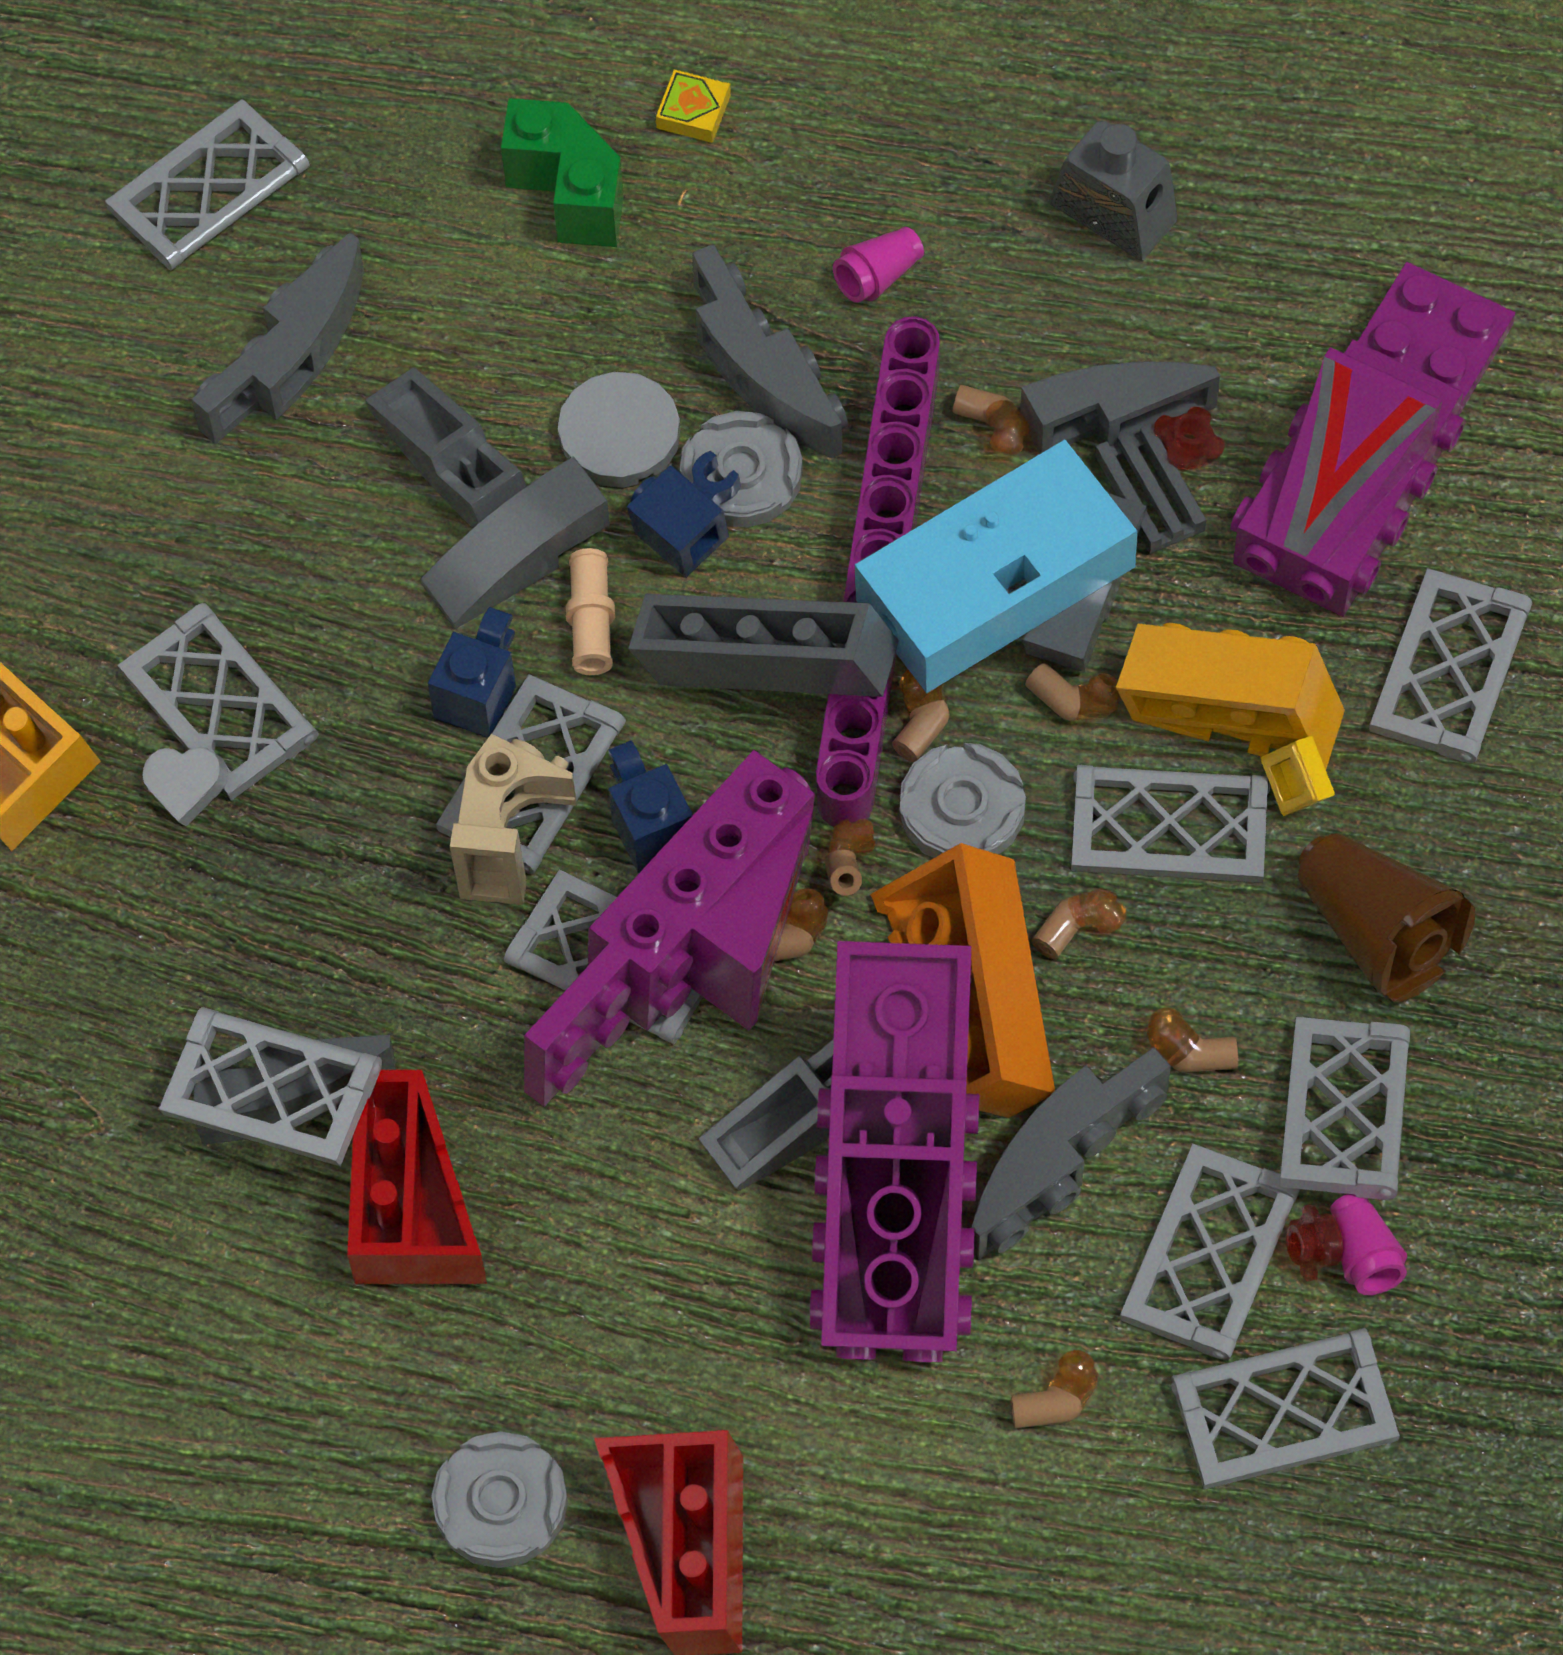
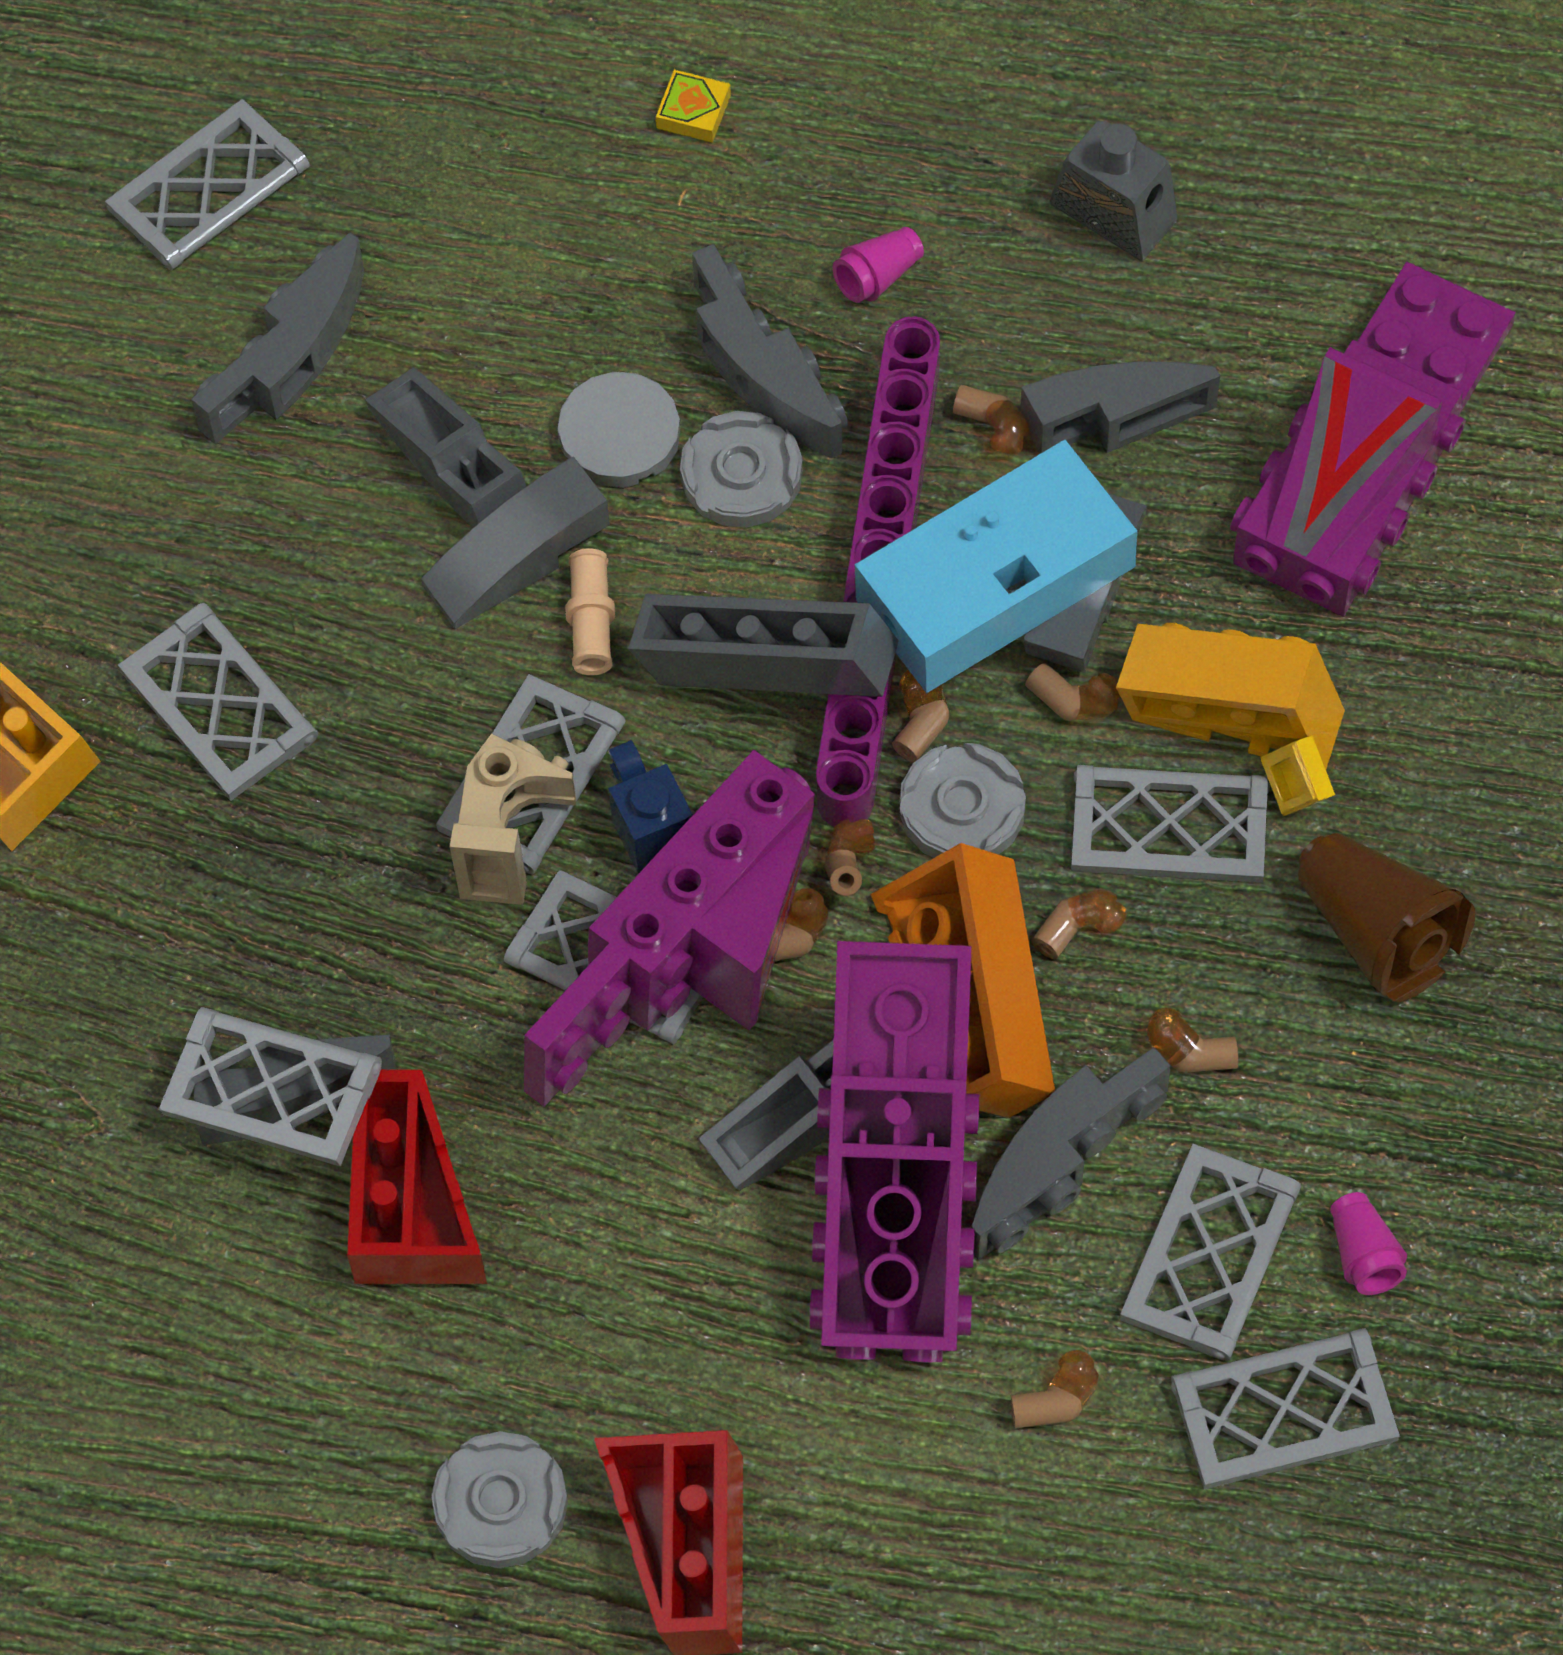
light grey tile [142,747,228,827] -> none
dark blue brick [428,607,516,738] -> none
green brick [501,98,624,247] -> none
dark blue brick [627,451,741,578] -> none
dark grey tile [1095,423,1207,554] -> none
clear red plate [1154,407,1225,470] -> none
light grey window [1280,1017,1410,1200] -> none
clear red plate [1286,1204,1343,1281] -> none
light grey window [1369,568,1533,763] -> none

